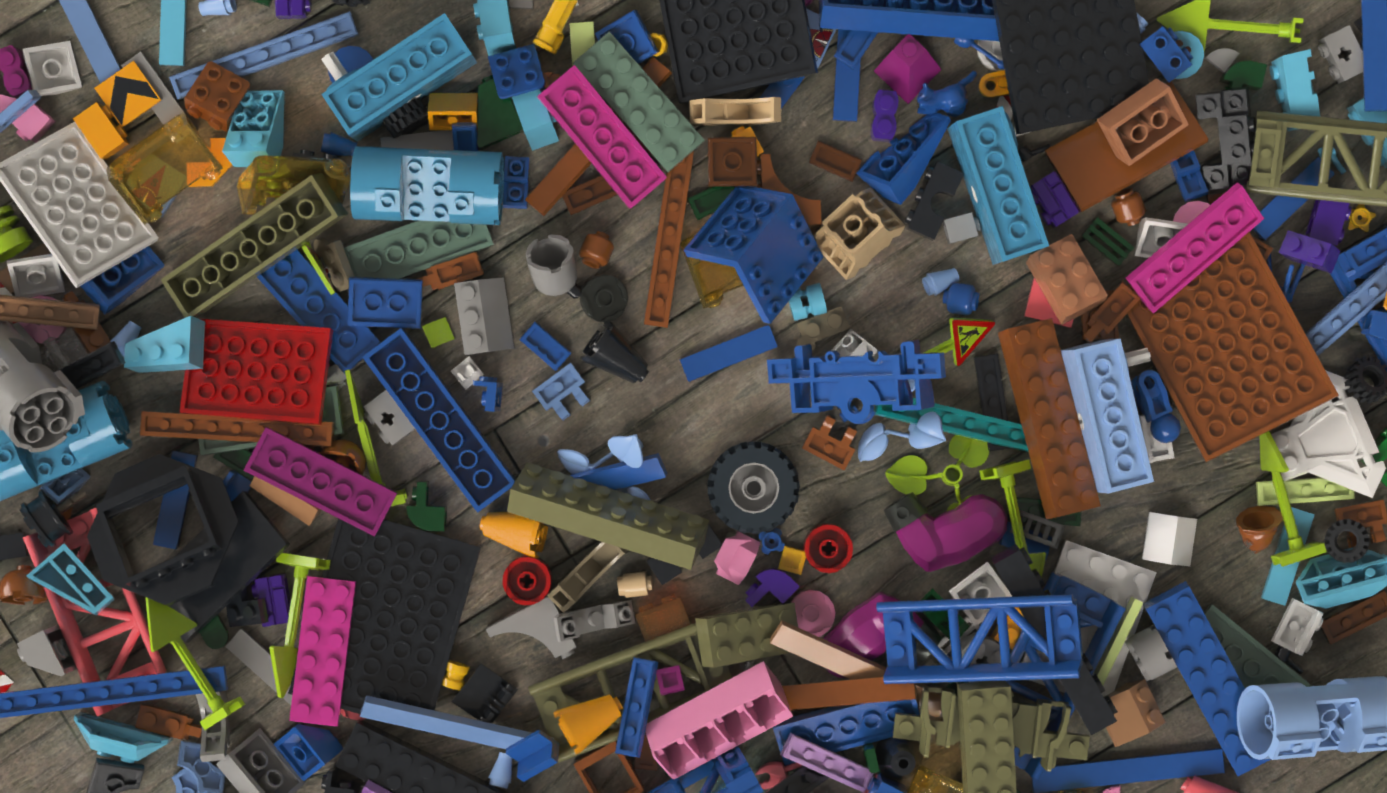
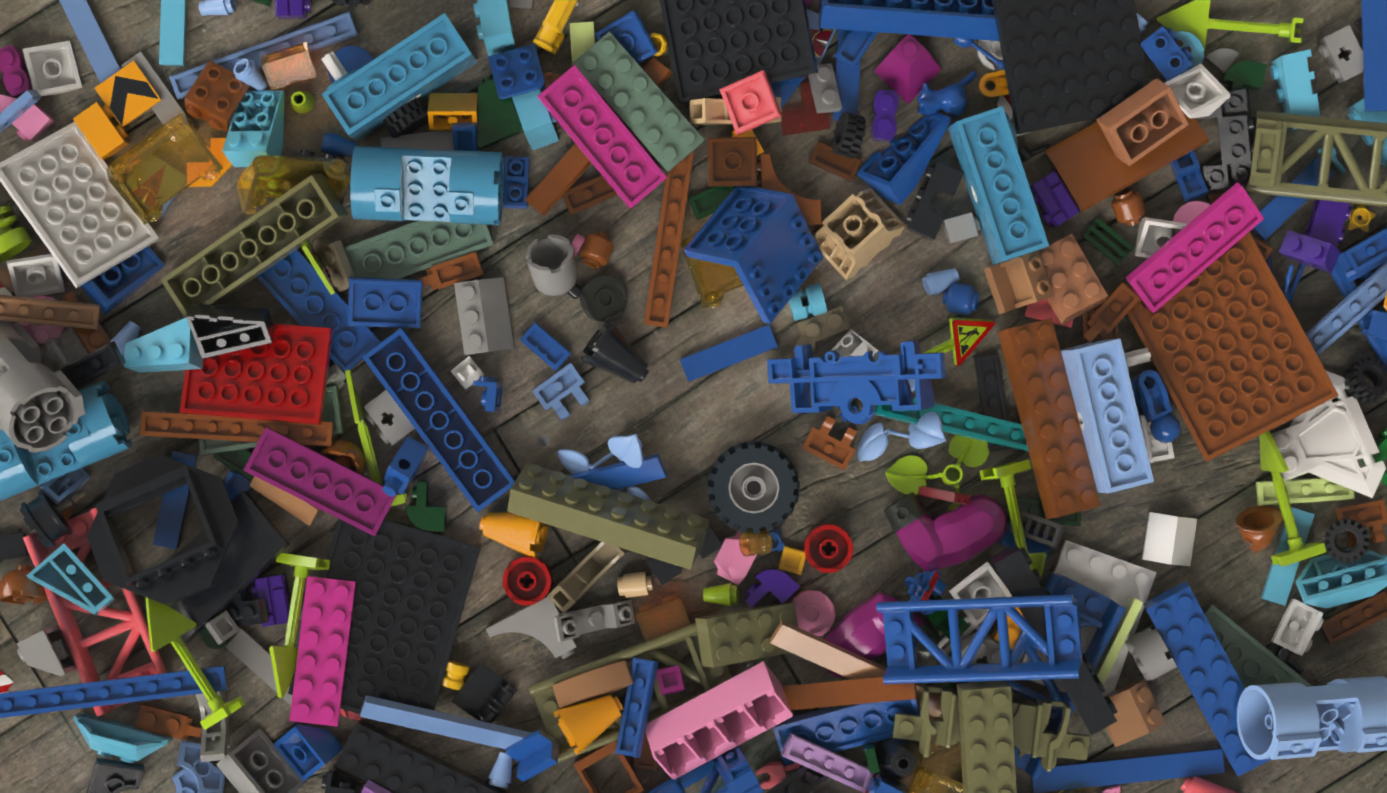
lime slope [422,317,455,348] -> none
none -> black wedge [186,304,276,359]
none -> light grey tile [205,610,240,645]
none -> light blue cone [233,58,268,91]
none -> clear orange brick [261,42,317,91]
none -> lime cone [291,90,315,114]
none -> blue torso [382,436,429,497]
none -> medium nougat slope [552,660,634,709]
none -> bright pink tile [571,234,585,258]
none -> lime cone [703,583,739,607]
none -> coral plate [719,70,782,135]
none -> clear yellow wheel [739,530,772,557]
none -> clear red plate [780,83,830,136]
none -> light grey plate [808,63,842,114]
none -> black tyre [832,112,866,159]
none -> blue hips [905,569,947,615]
none -> dark red tile [918,486,971,505]
none -> medium nougat panel [984,250,1054,314]
none -> white slope [1165,64,1230,119]

